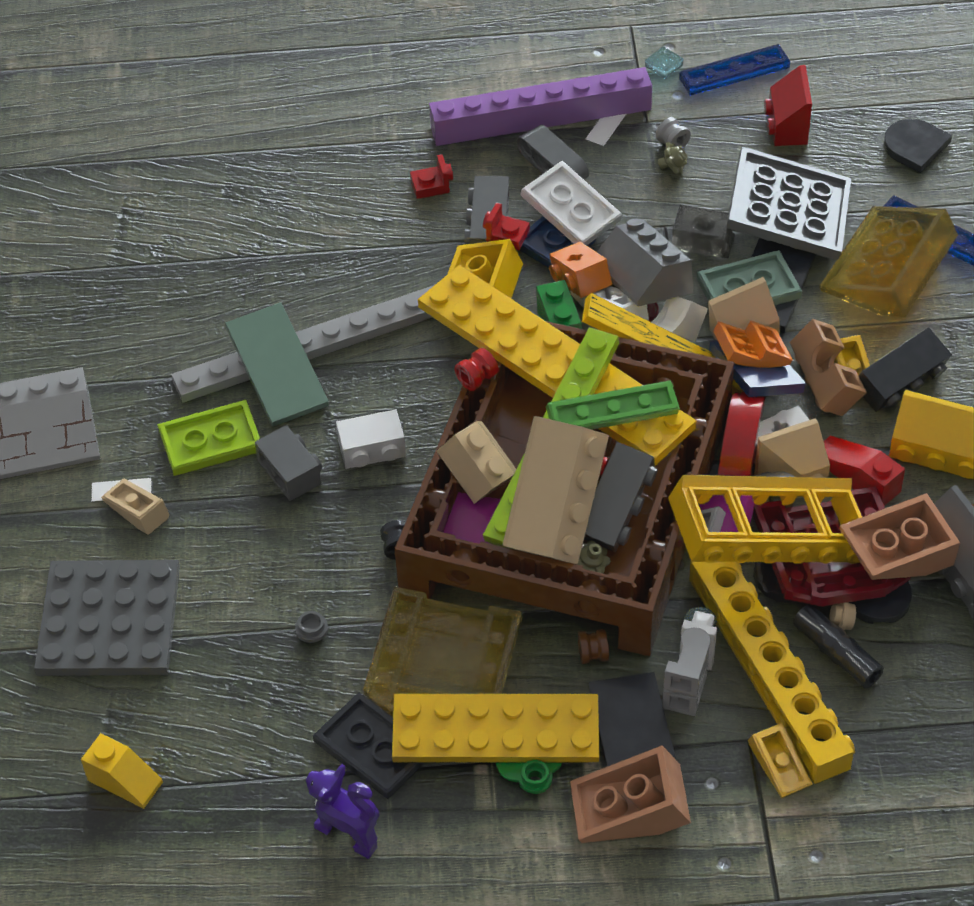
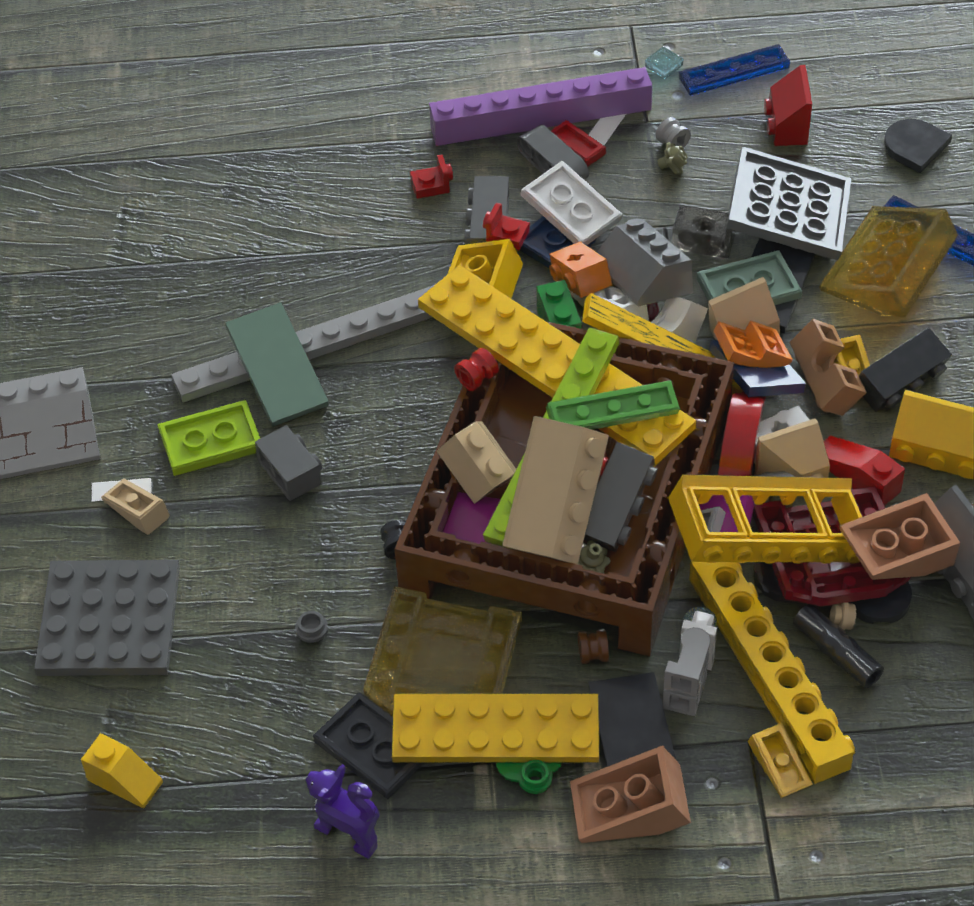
white brick [336,409,406,469] -> none
none -> red tile [551,120,606,167]

